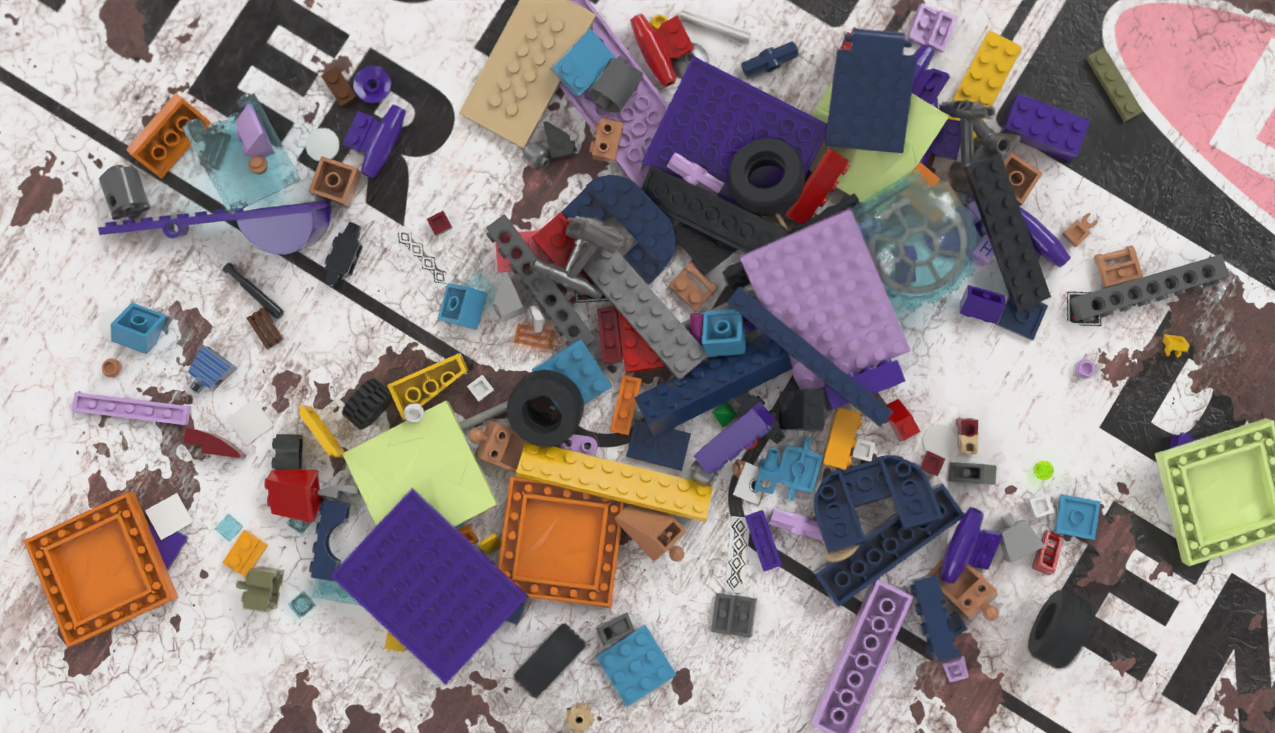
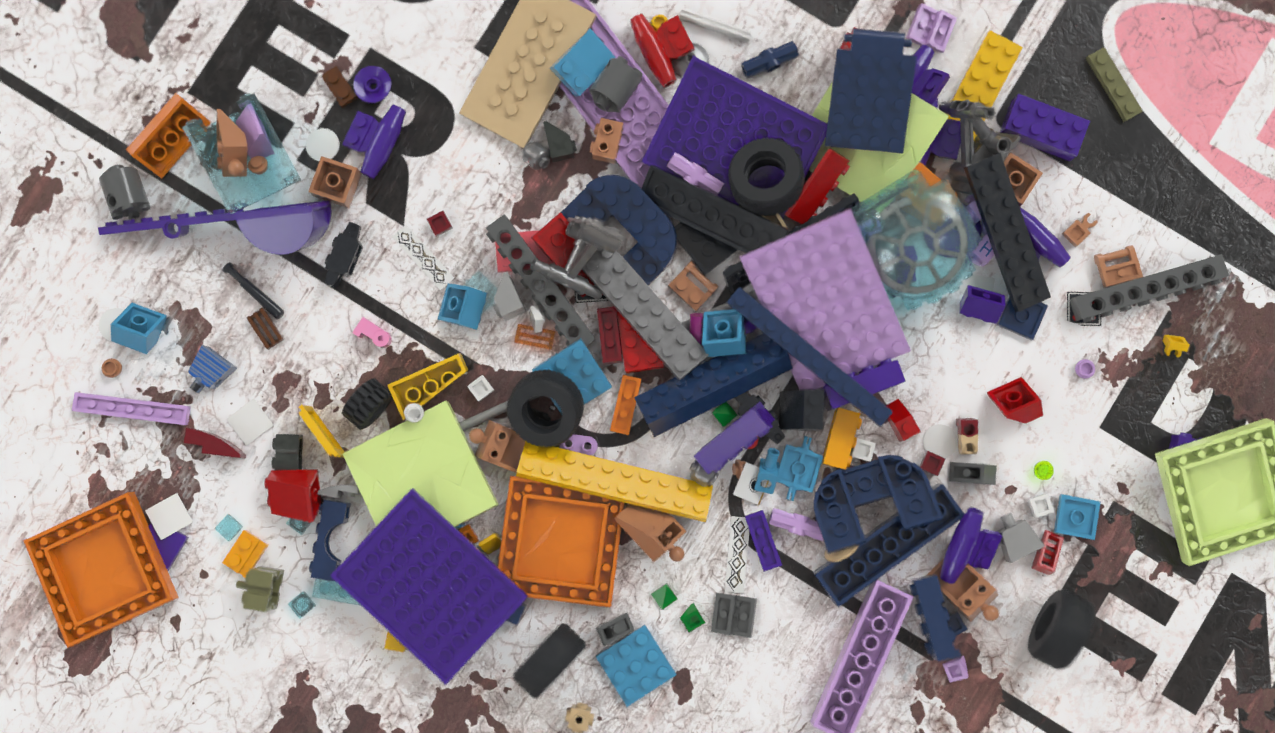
dark blue tile [626,419,691,471] -> none
none -> nougat slope [216,109,248,177]
none -> bright pink leg [352,317,392,348]
none -> green slope [651,583,678,610]
none -> green slope [680,603,705,632]
none -> red slope [987,377,1043,424]

